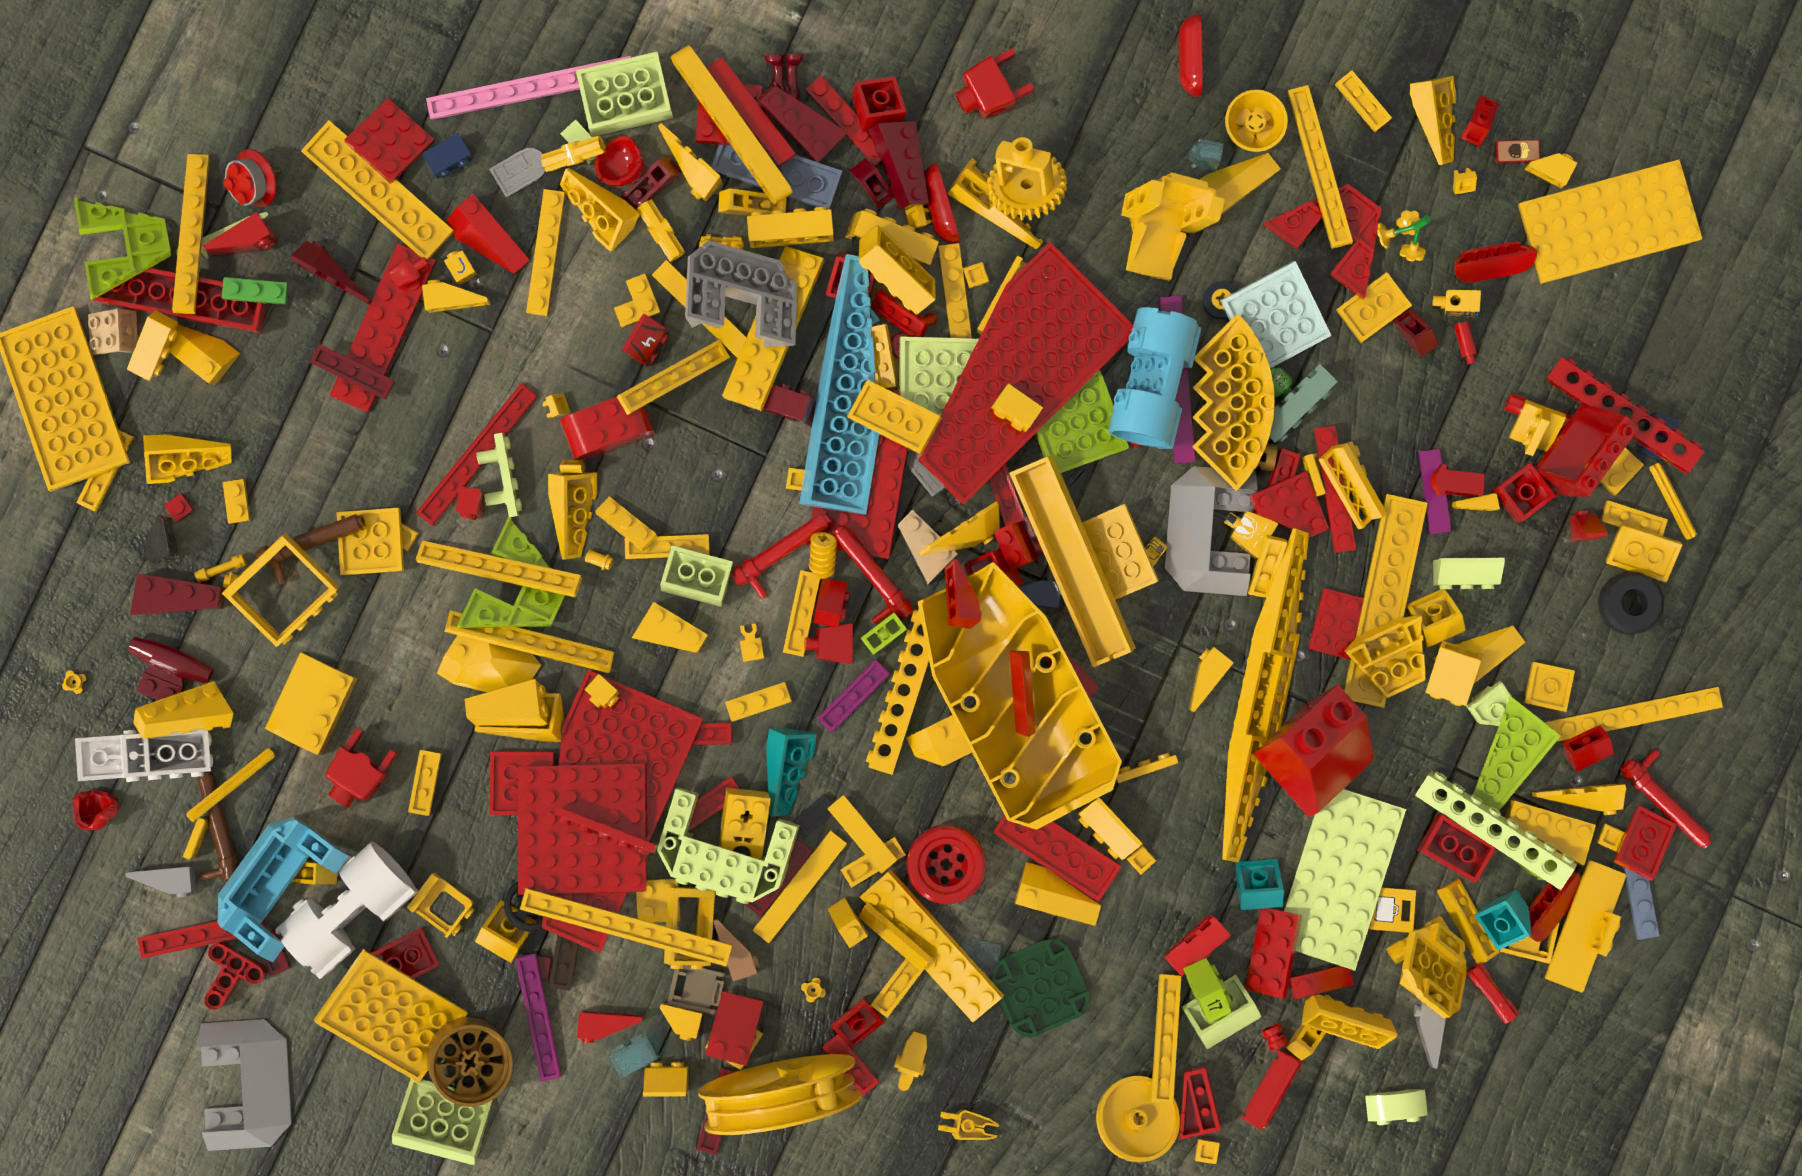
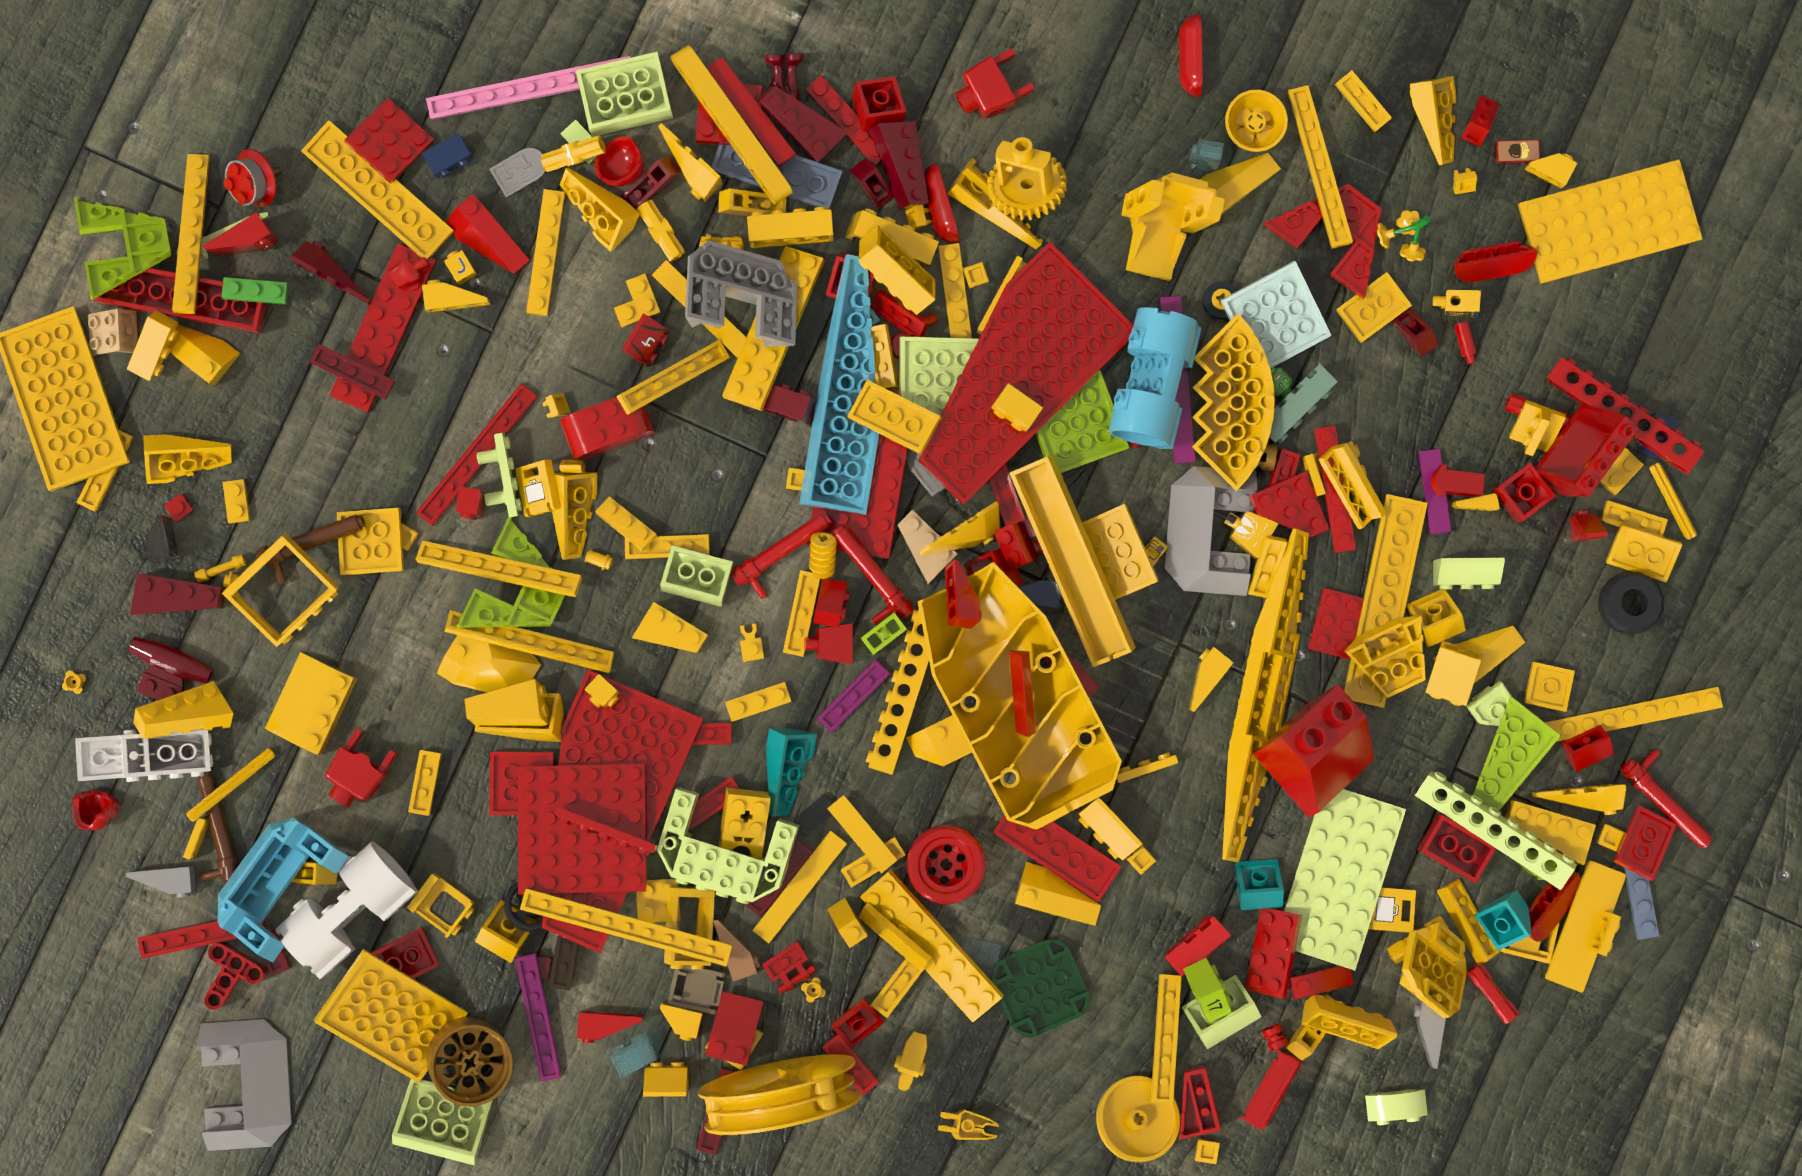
none -> yellow container [515,459,561,518]
none -> red plate [761,941,816,994]

